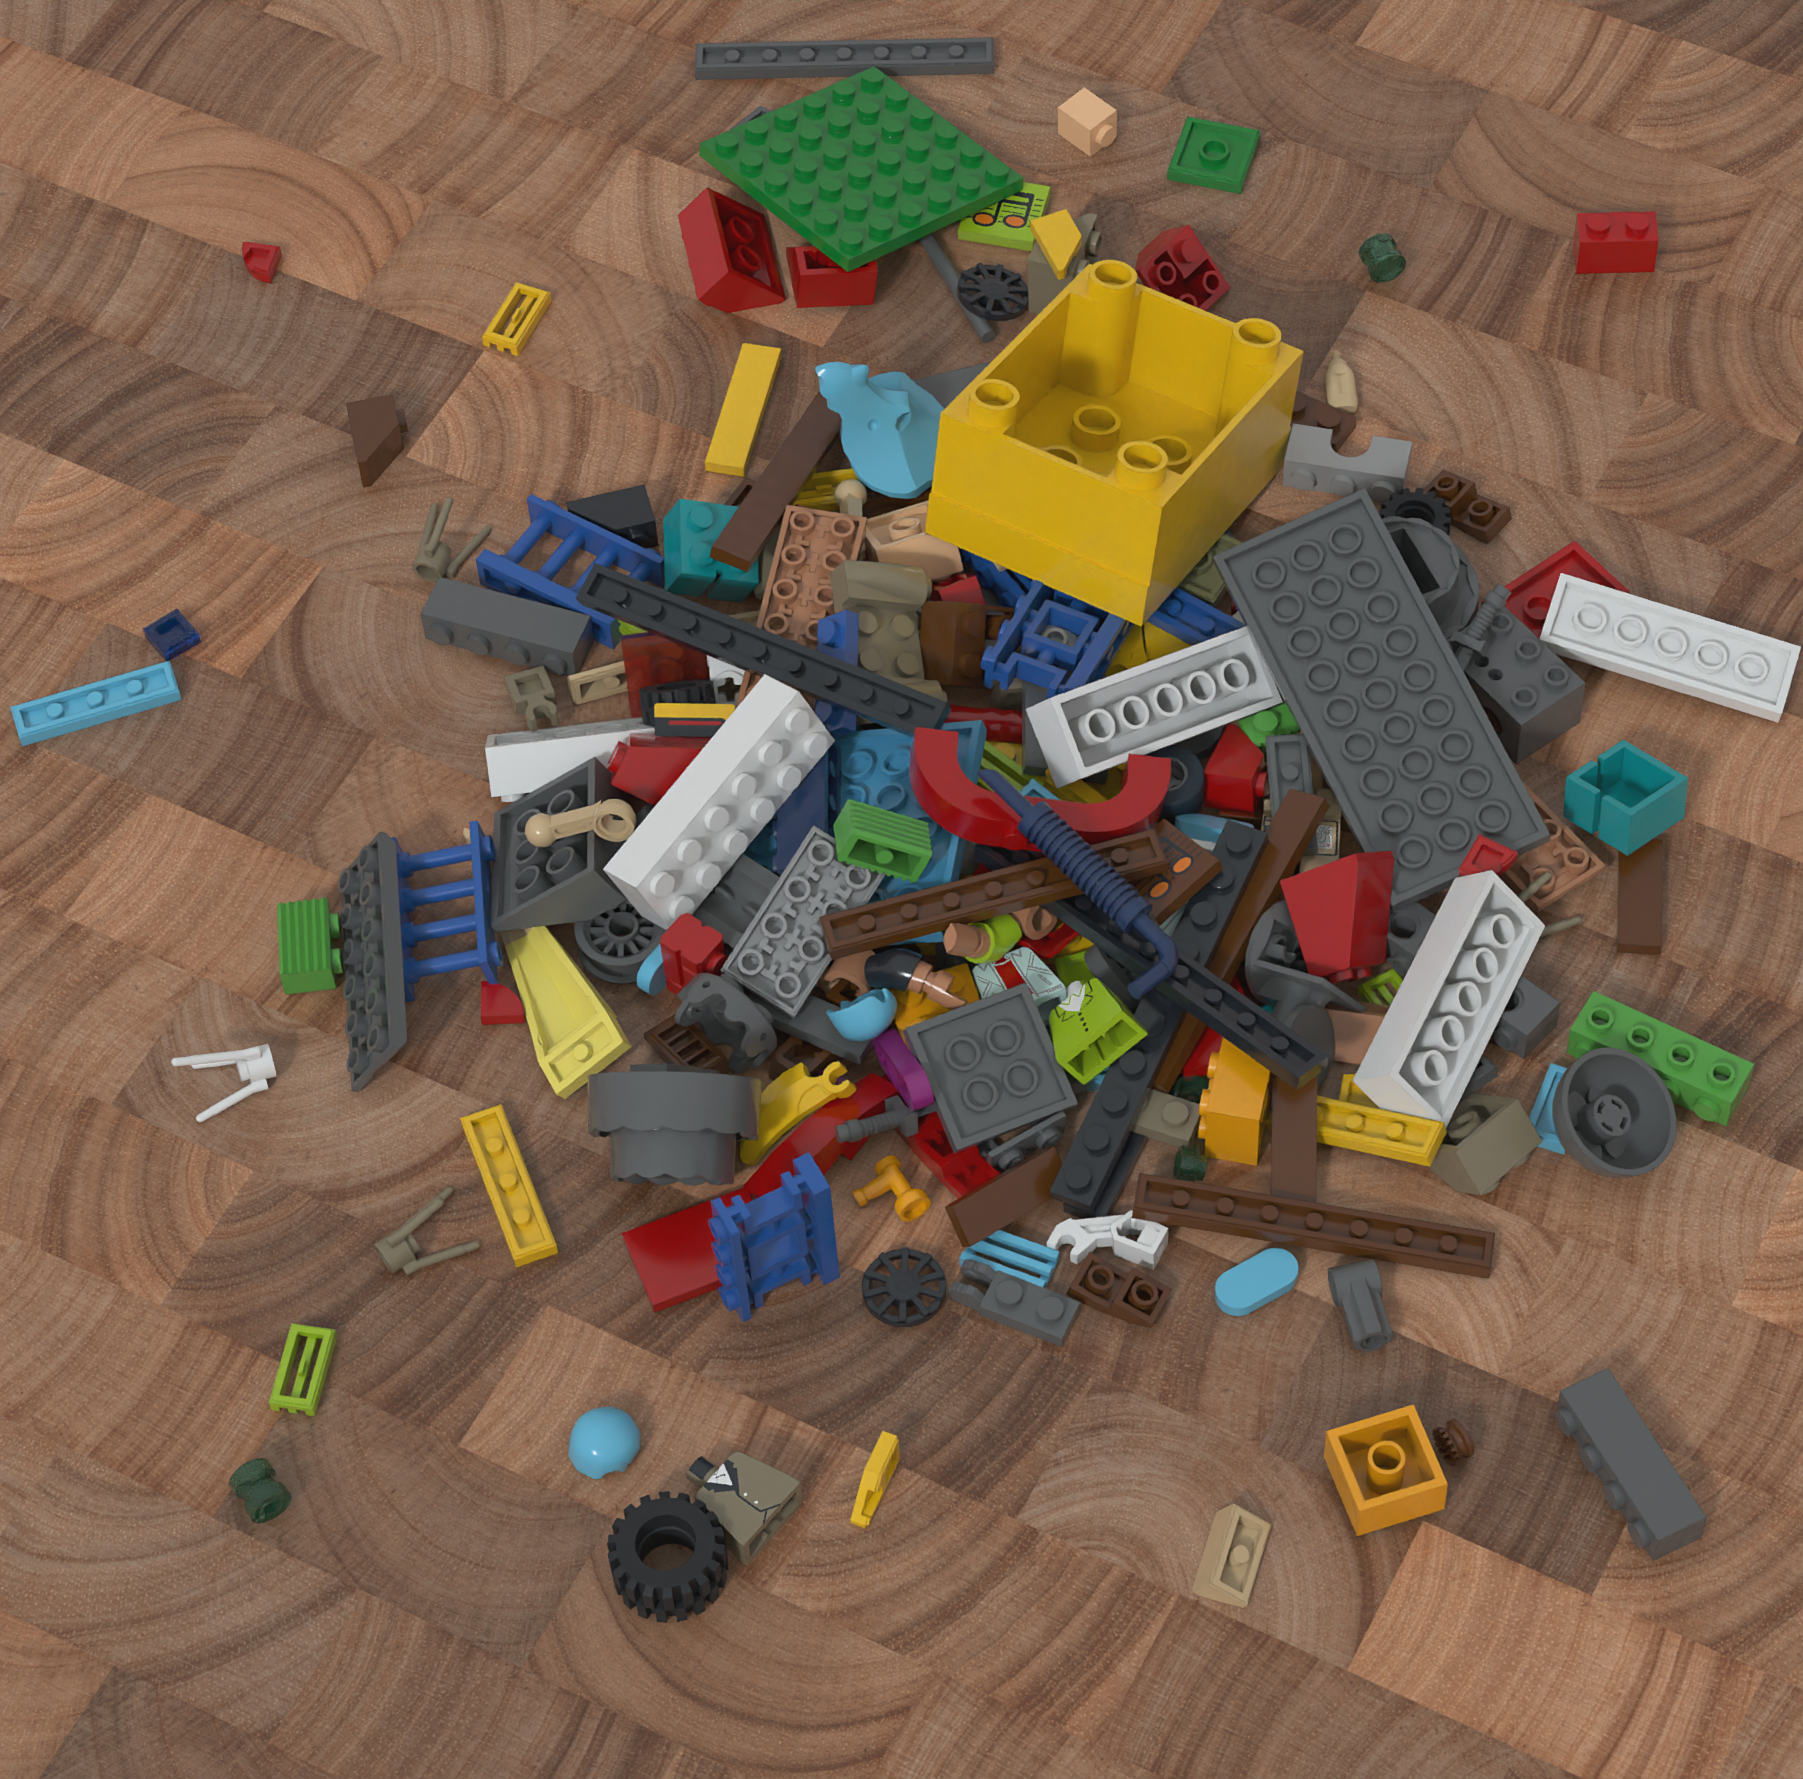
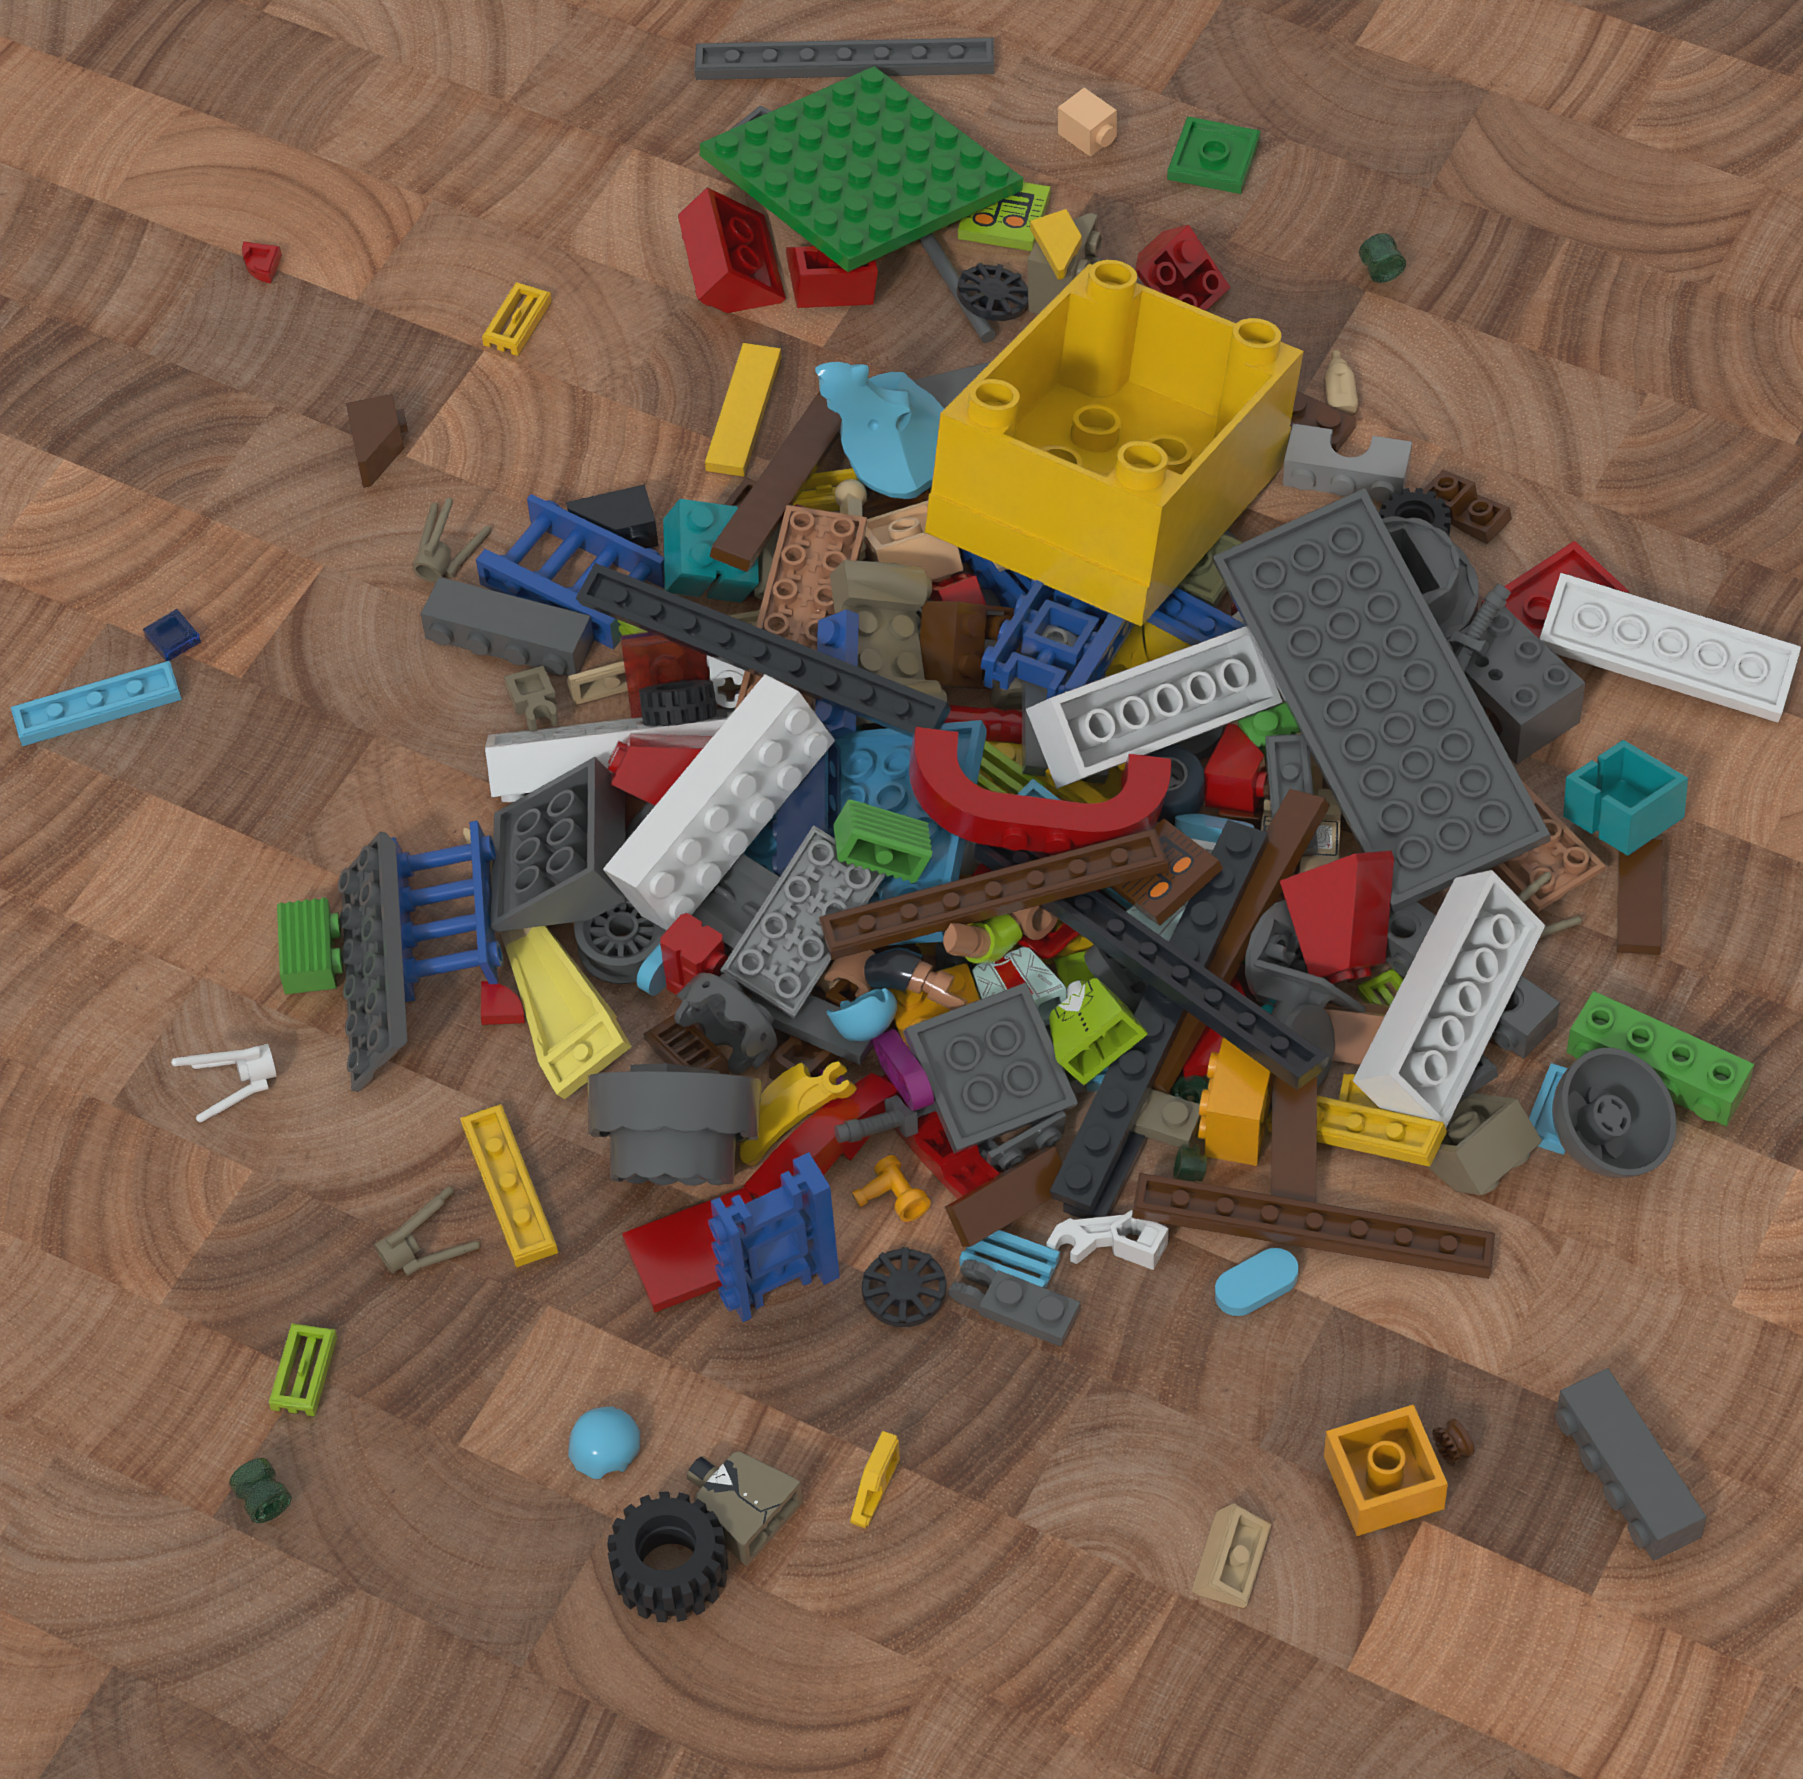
tan piece [525,799,636,848] -> none
sticker [654,703,735,737] -> none
dark blue piece [977,769,1179,999] -> none
reddish brown slope [1066,1252,1172,1328] -> none
dark grey piece [1328,1259,1393,1353] -> none
red tile [1458,834,1518,876] -> none
red brick [1573,211,1659,274] -> none

